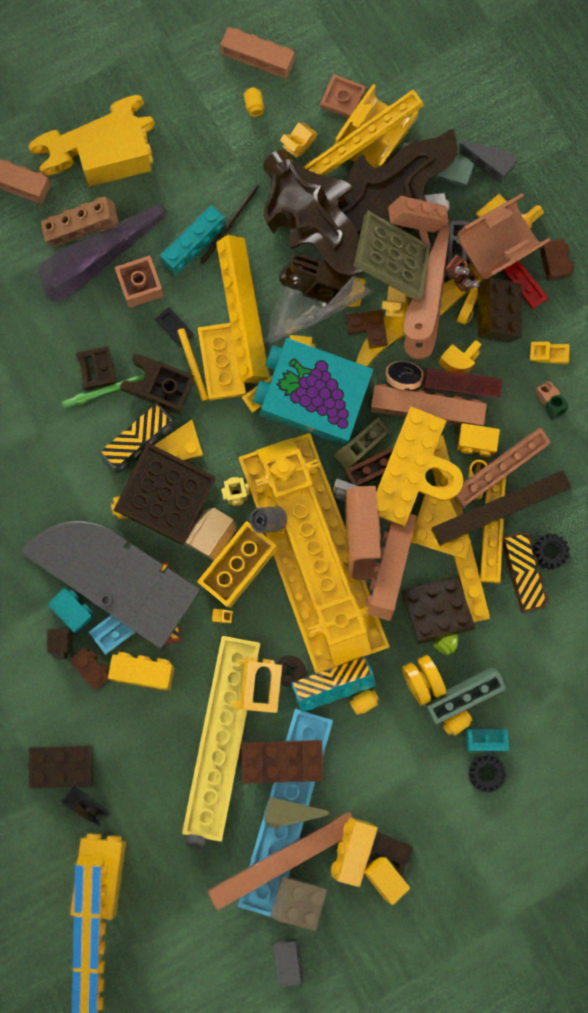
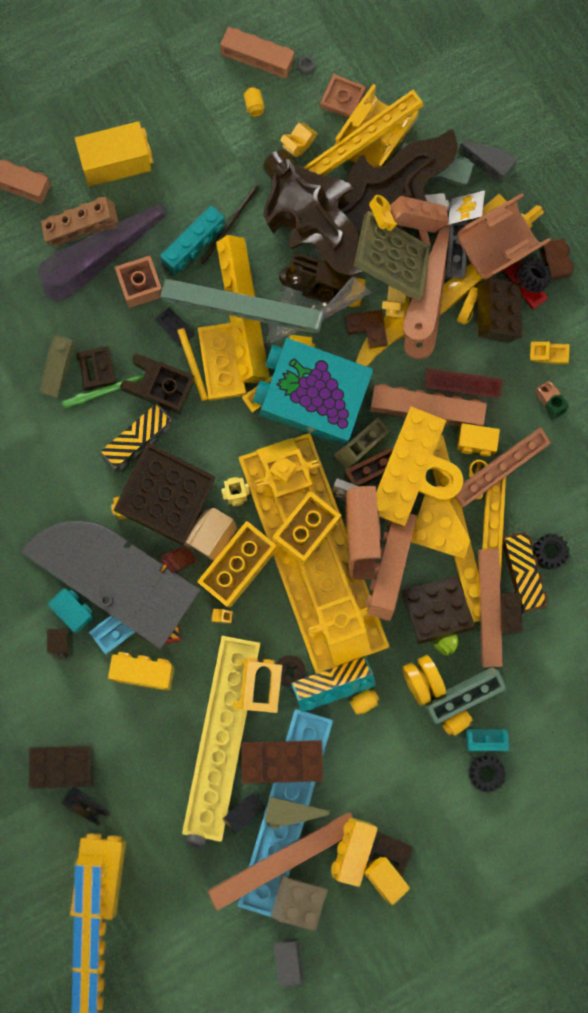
yellow piece [28,95,155,176] -> none
reddish brown brick [69,648,110,692] -> none
yellow wing [154,420,203,461] -> none
dark grey wheel [250,506,287,533] -> none
tile [386,361,423,390] -> none
dark brown tile [431,470,572,546] -> none
yellow brick [438,340,481,375] -> none
copper piece [444,255,479,292] -> none
none -> olive slope [39,335,76,399]
none -> sand green beam [160,279,324,333]
none -> clear red tile [161,546,197,573]
none -> black tile [222,793,265,835]
none -> yellow brick [273,491,341,565]
none -> dark grey tile [297,56,315,75]
none -> yellow piece [369,195,397,231]
none -> white sticker [447,191,485,225]
none -> nougat tile [478,549,502,667]
none -> dark brown brick [500,593,523,635]
none -> black tyre [516,258,553,294]

